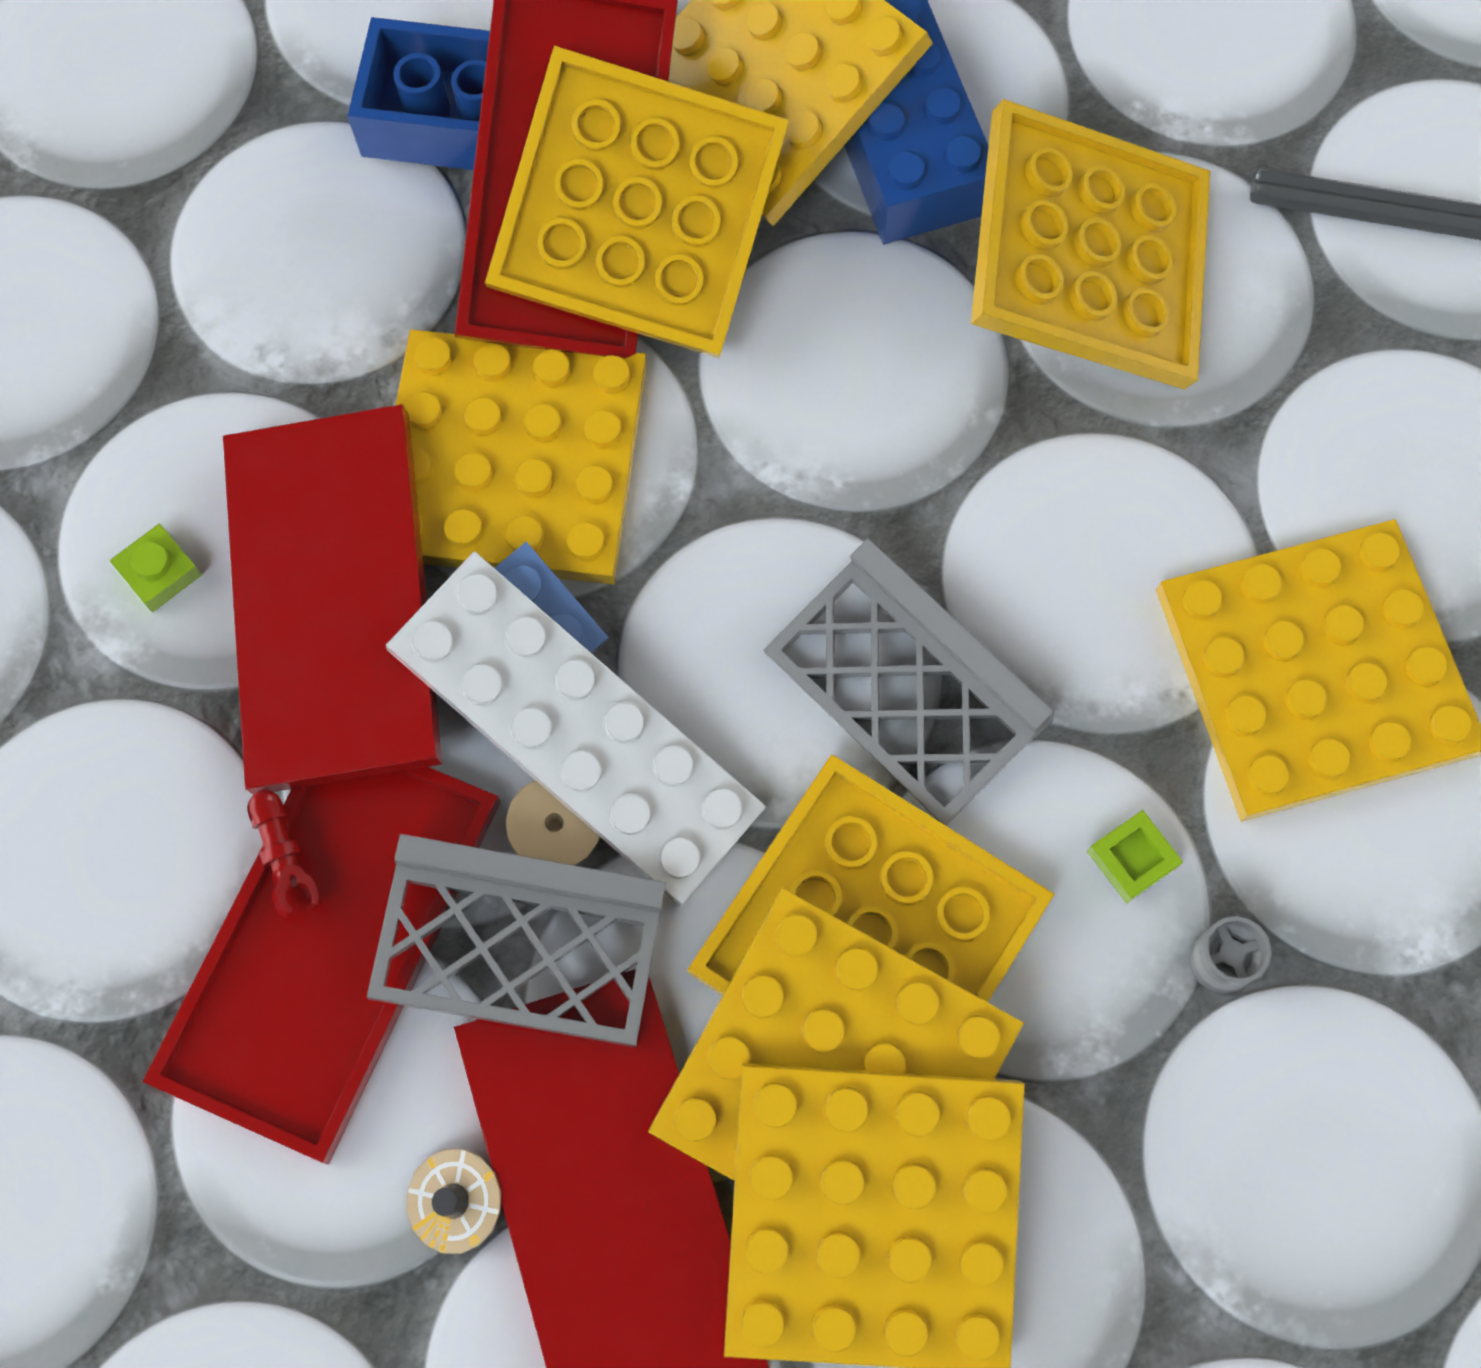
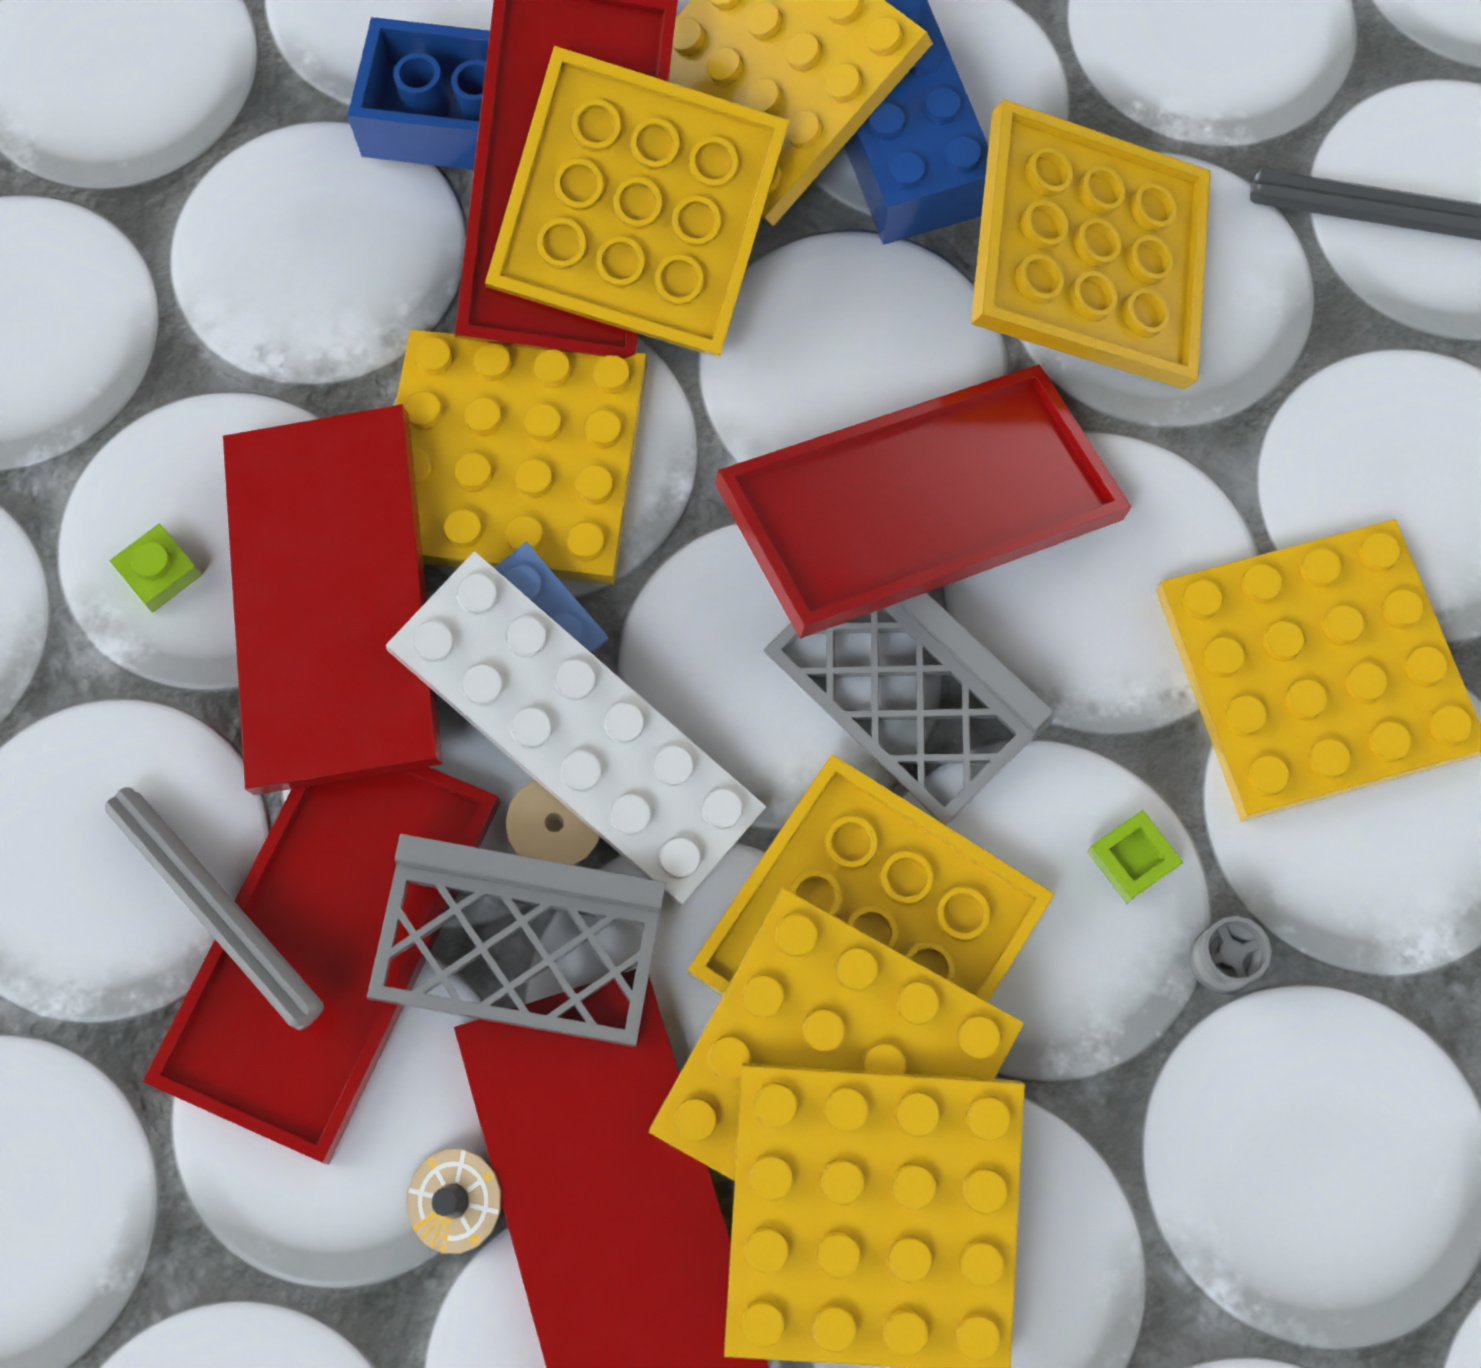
red piece [247,790,319,919] -> none
none -> light grey axle [105,787,324,1030]
none -> red tile [715,364,1132,639]

